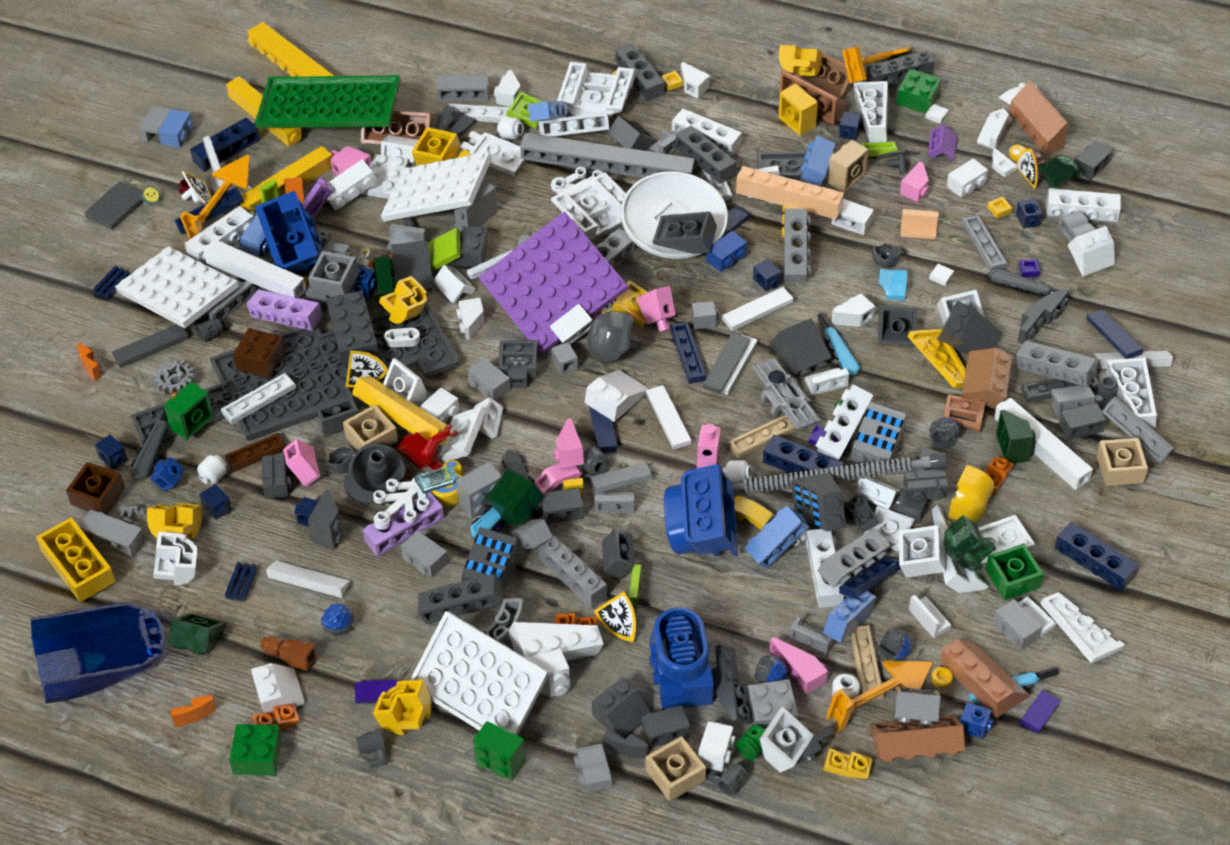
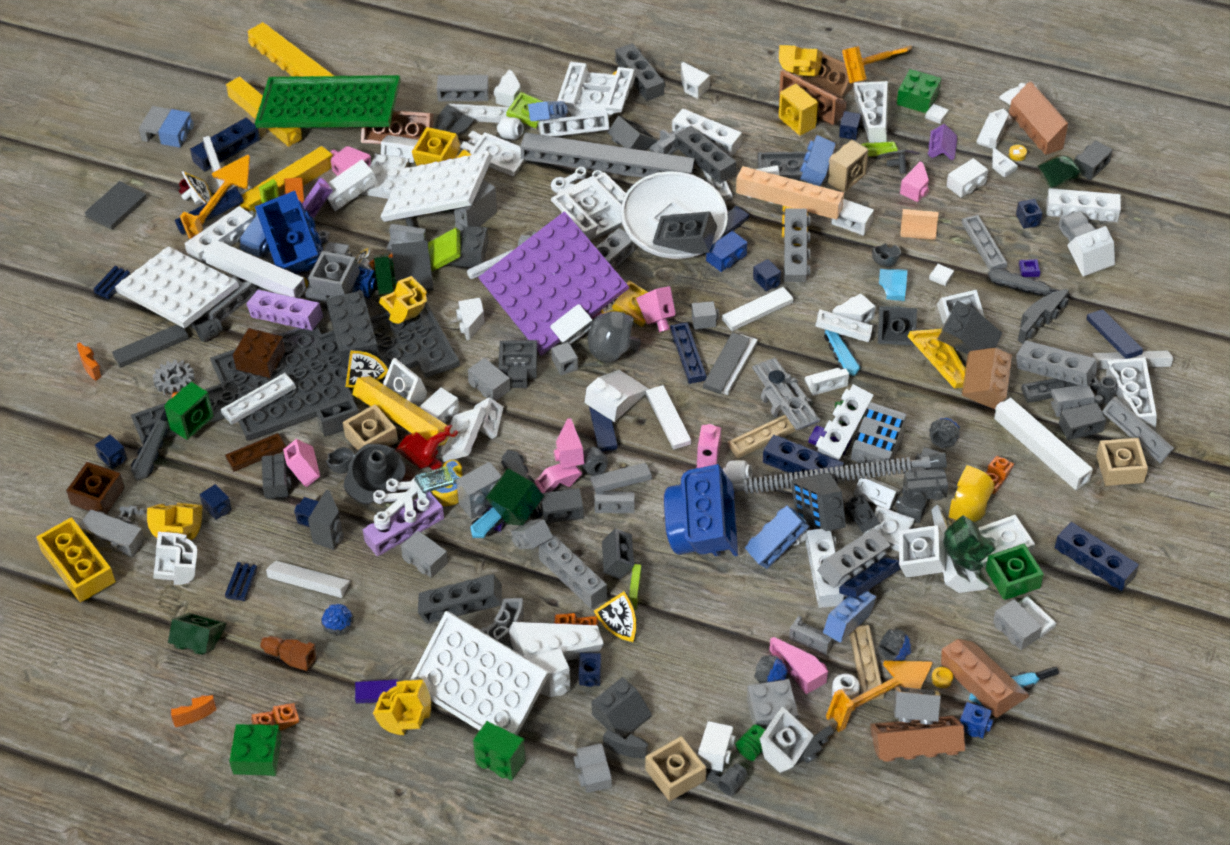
clear blue windscreen [30,603,165,704] -> none
light yellow tile [141,186,160,205] -> none
blue brick [150,457,185,491] -> none
white head [197,455,227,484] -> none
white slope [251,663,305,713] -> none
dark grey piece [356,729,388,769] -> none
white beam [384,328,420,348] -> none
white panel [433,265,475,303] -> none
dark grey slope [461,527,519,594] -> none
yellow plate [563,478,584,496] -> none
dark grey brick [641,705,690,749] -> none
blue brick [649,607,713,711] -> none
yellow plate [661,71,683,91] -> none
dark grey slope [711,644,751,725] -> none
yellow slope [734,495,773,530] -> none
dark grey slope [770,318,832,377] -> none
yellow slope [822,748,872,779] -> none
dark grey brick [865,50,935,88] -> none
white panel [909,595,951,638] -> none
nougat plate [943,394,986,432] -> none
yellow plate [987,197,1012,218] -> none
dark green slope [996,410,1036,463] -> none
shield [1017,148,1047,189] -> none
dark purple tile [1020,690,1061,734] -> none
white wing [1041,592,1125,663] -> none
none -> dark blue brick [579,653,601,687]
none -> white plate [815,309,873,342]

